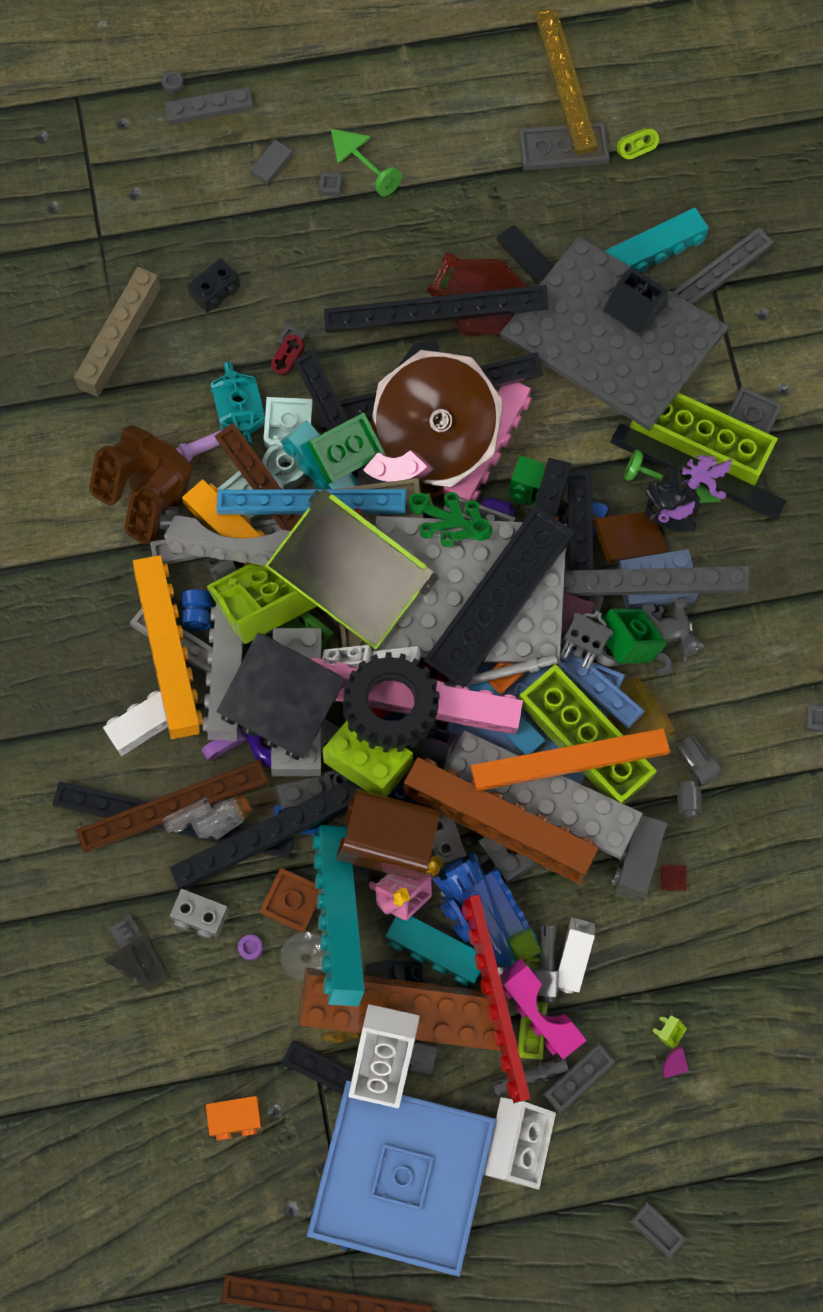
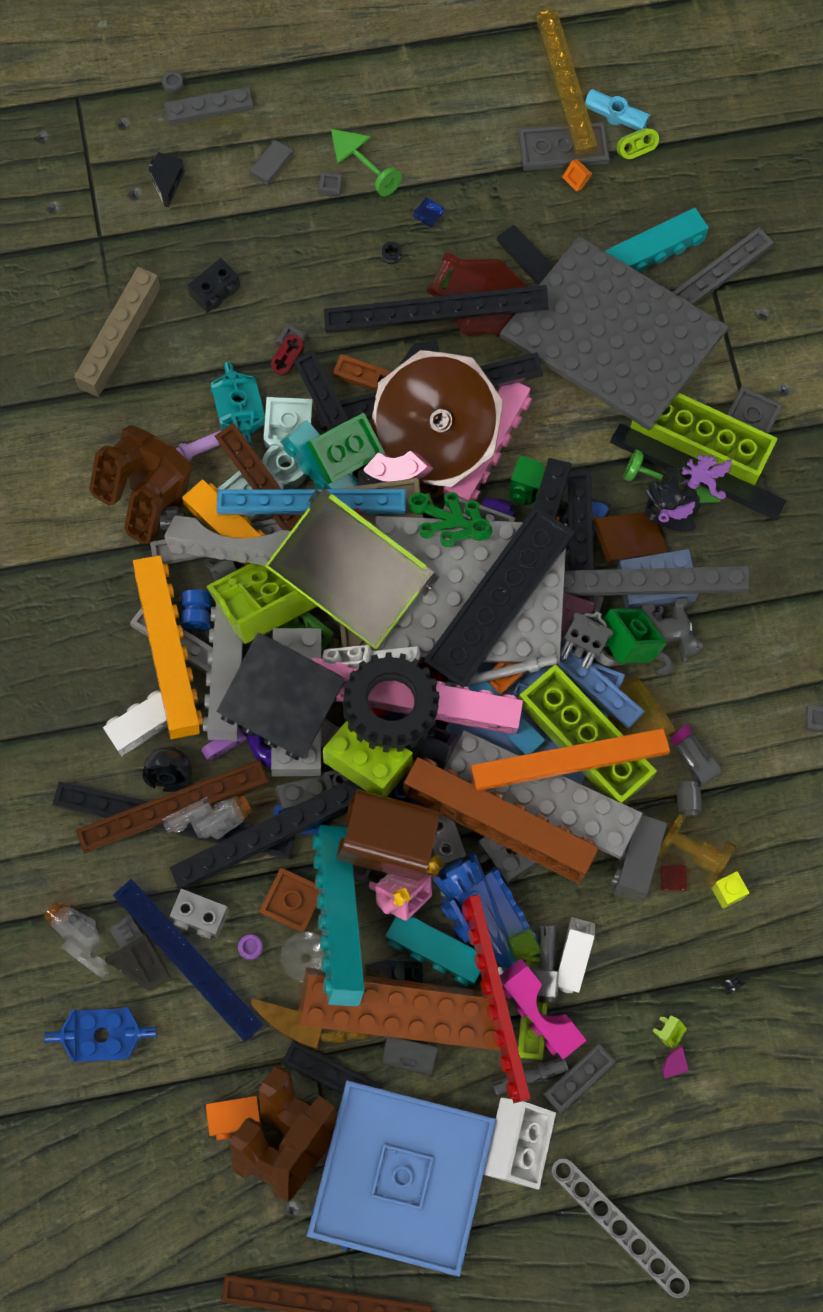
white brick [349,1004,420,1108] -> none
black slope [603,266,668,337] -> none
dark grey tile [630,1202,687,1259] -> none
none -> clear plate [44,903,110,980]
none -> blue plate [44,1007,157,1062]
none -> clear blue plate [113,879,264,1042]
none -> black cylinder [142,747,192,792]
none -> black slope [149,152,185,208]
none -> reddish brown piece [230,1065,335,1203]
none -> pearl gold slope [251,998,323,1051]
none -> dark orange plate [333,354,392,392]
none -> black bush [382,242,401,264]
none -> clear blue plate [413,197,444,228]
none -> light grey beam [551,1159,690,1298]
none -> orange tile [562,159,592,191]
none -> medium azure piece [584,89,650,131]
none -> clear yellow piece [658,814,736,888]
none -> magenta tile [670,724,693,746]
none -> neon yellow brick [711,871,749,909]
none -> black bush [721,973,746,995]

